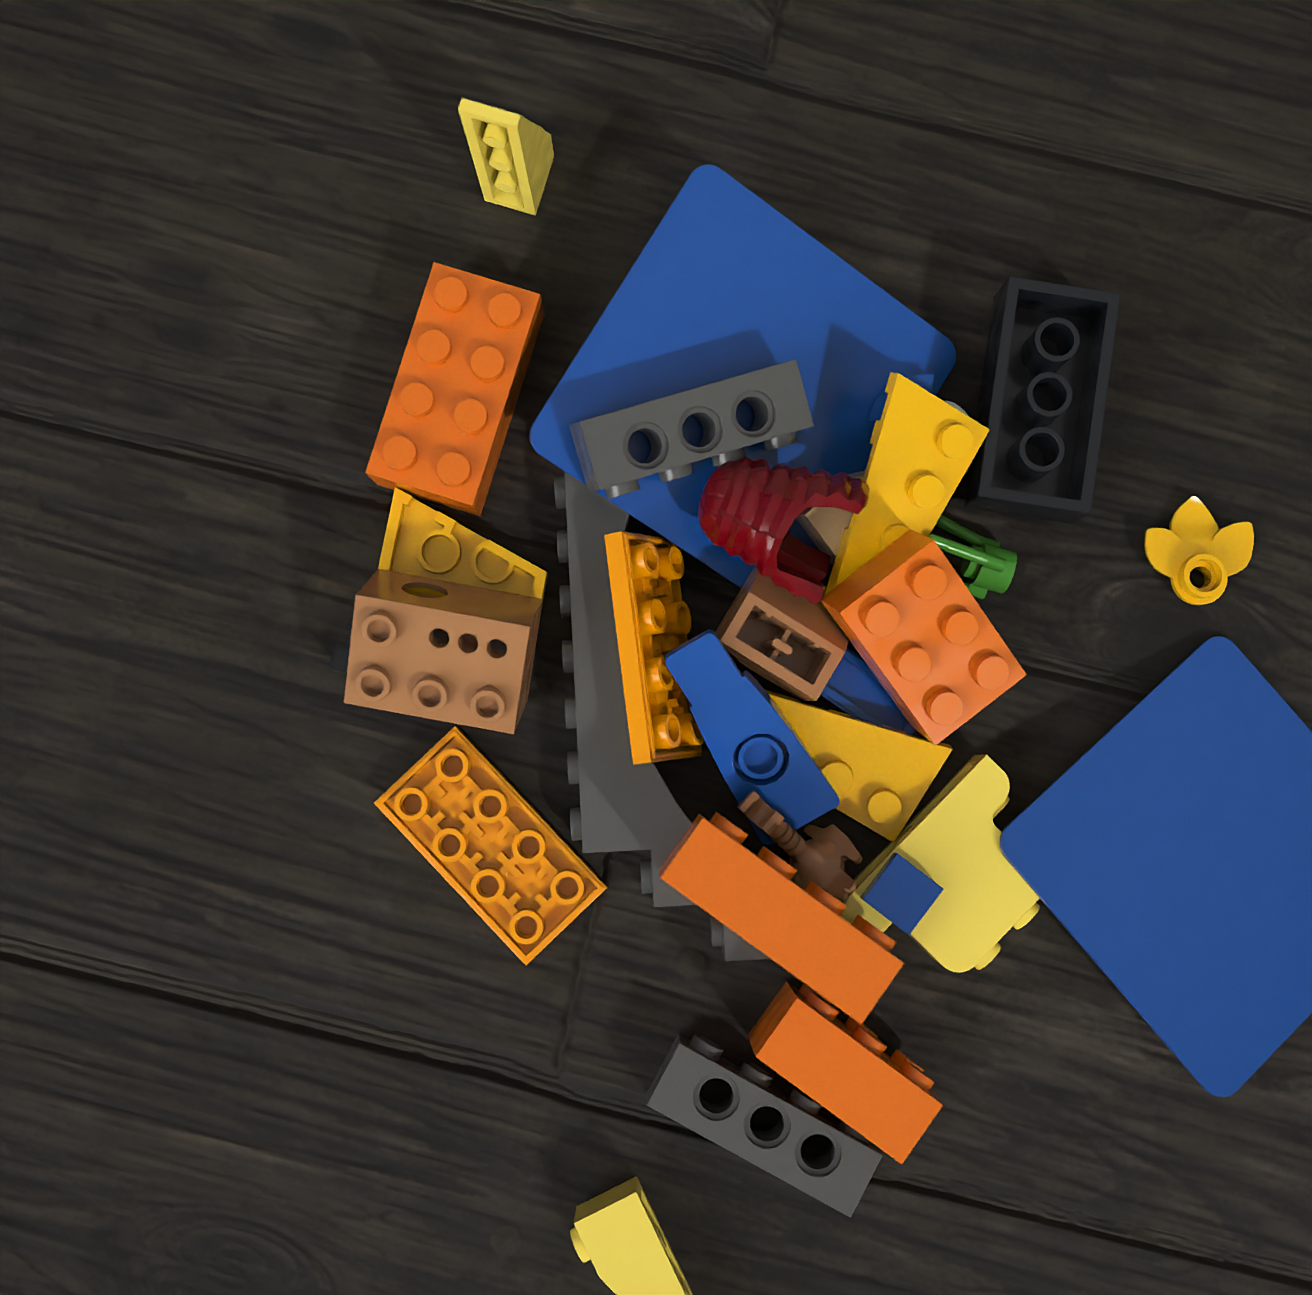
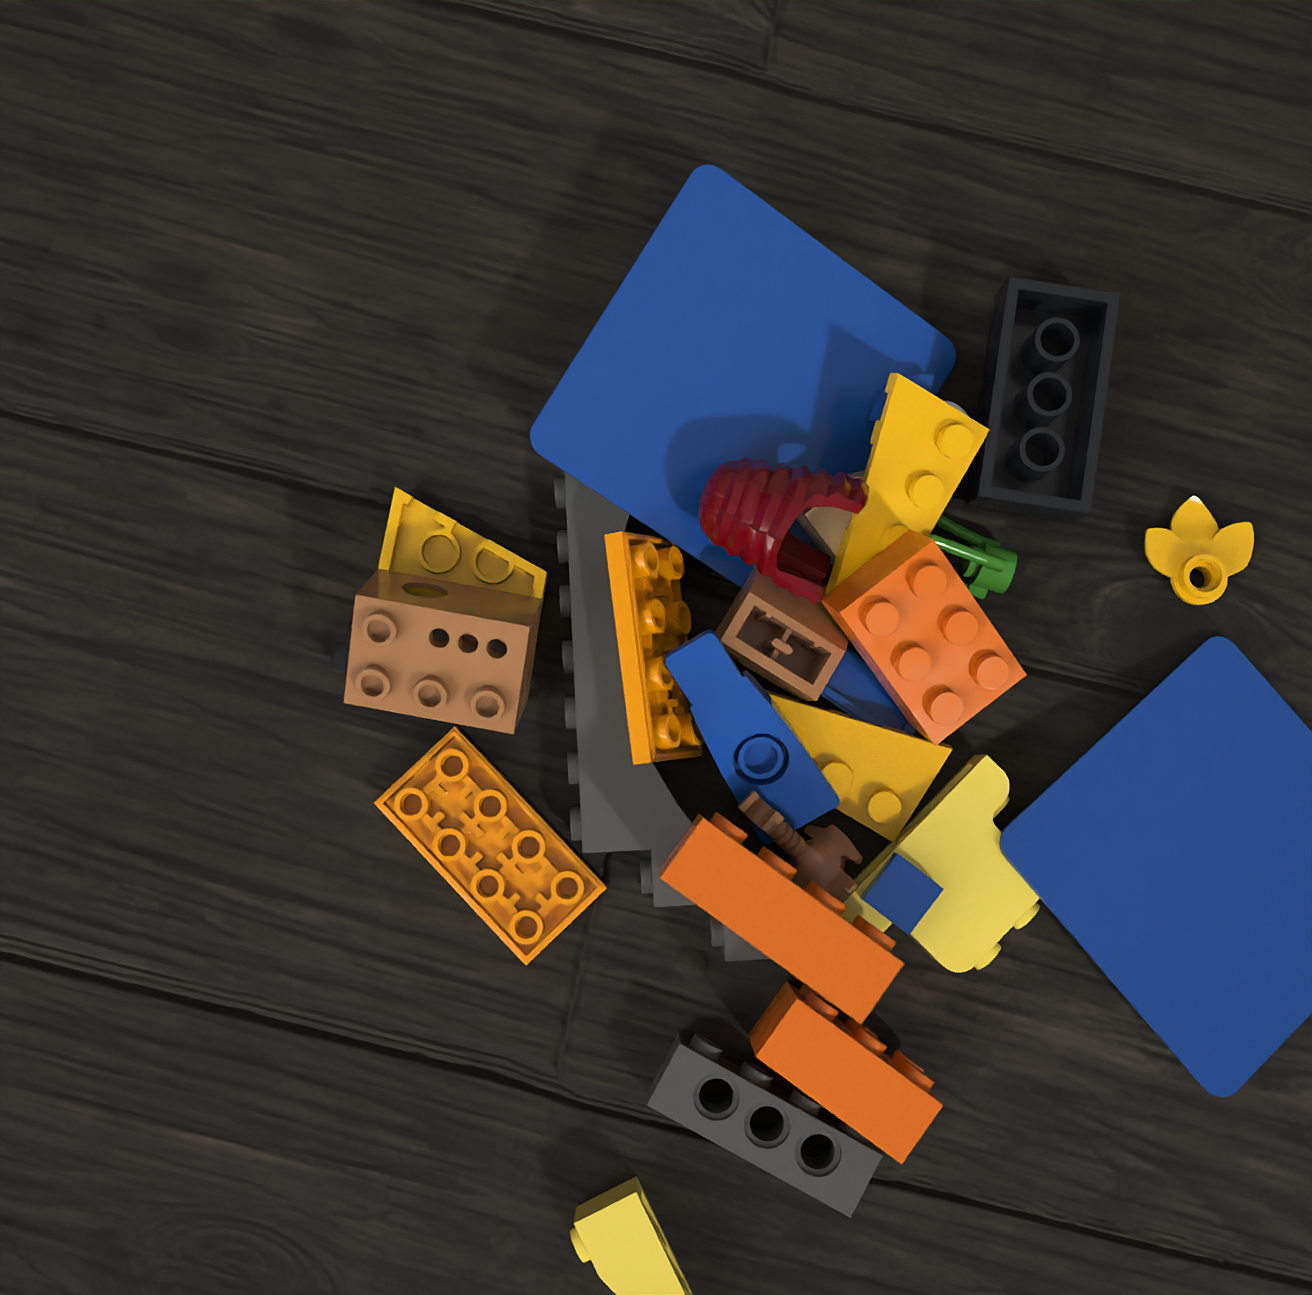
orange brick [365,262,545,516] -> none
light yellow slope [458,98,554,216] -> none
dark grey brick [569,359,814,499] -> none

